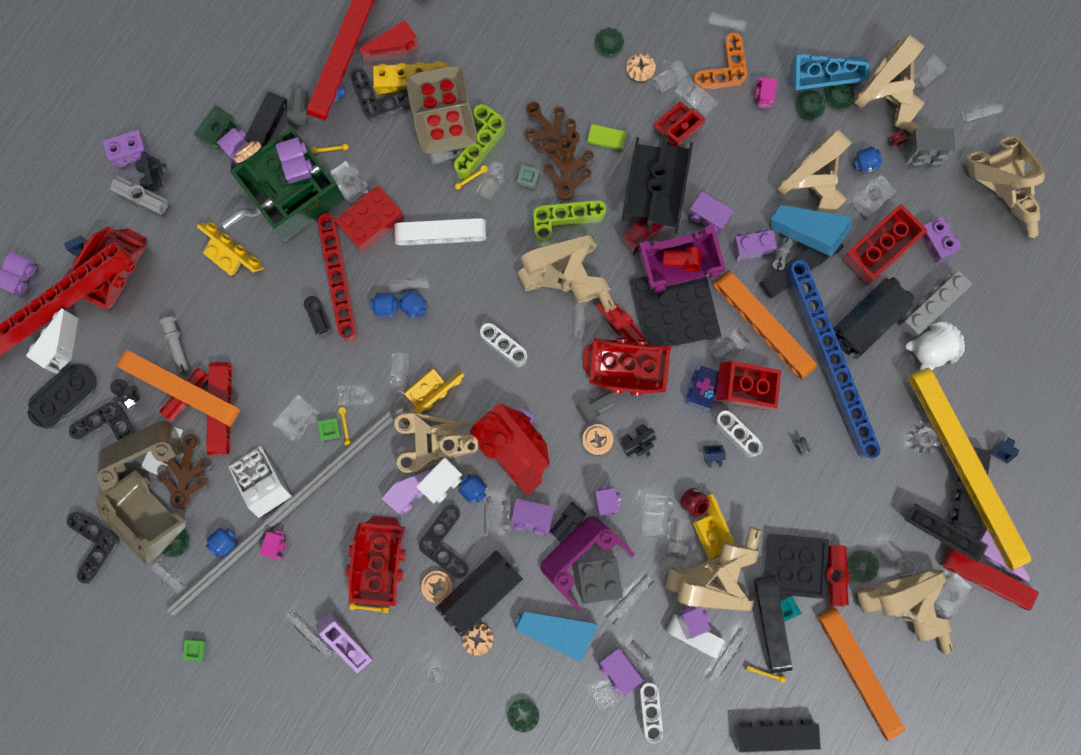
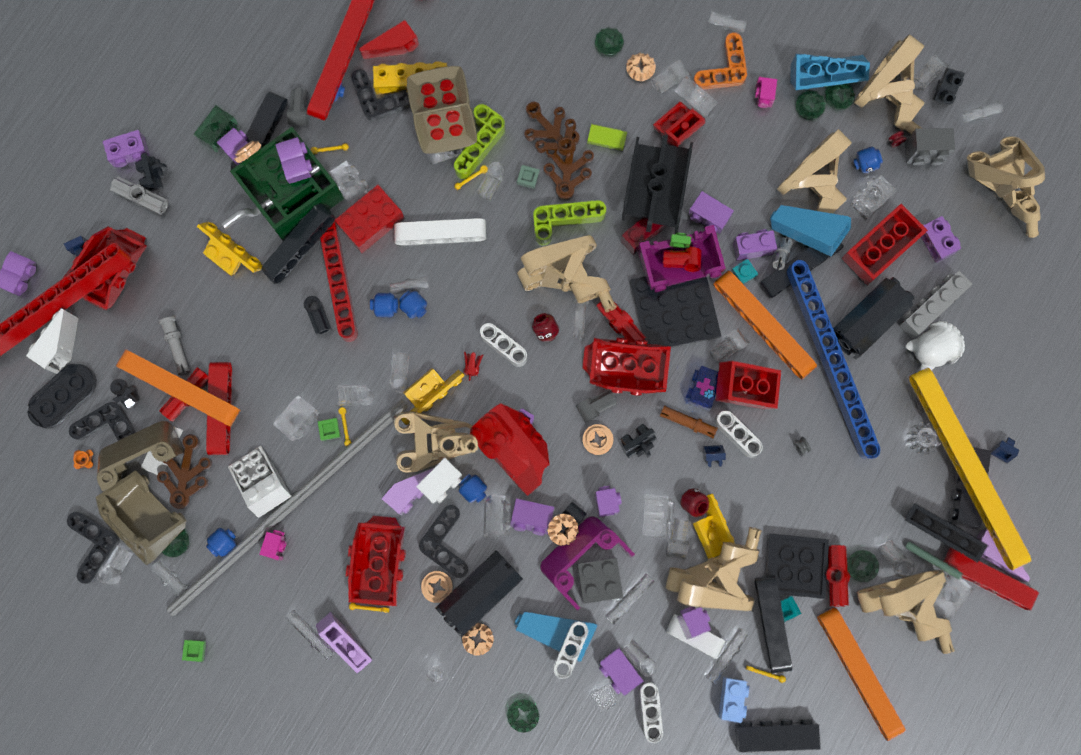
none -> orange plate [73,450,93,469]
none -> clear piece [97,545,133,585]
none -> black beam [261,203,335,284]
none -> red piece [463,352,484,381]
none -> dark red head [532,313,560,342]
none -> light nougat gear [548,514,579,546]
none -> white beam [554,621,588,679]
none -> dark orange pin [660,405,718,439]
none -> bright green plate [669,233,691,248]
none -> light blue brick [718,677,749,723]
none -> teal plate [731,259,758,285]
none -> sand green bar [906,541,963,580]
none -> black hips [933,67,965,105]

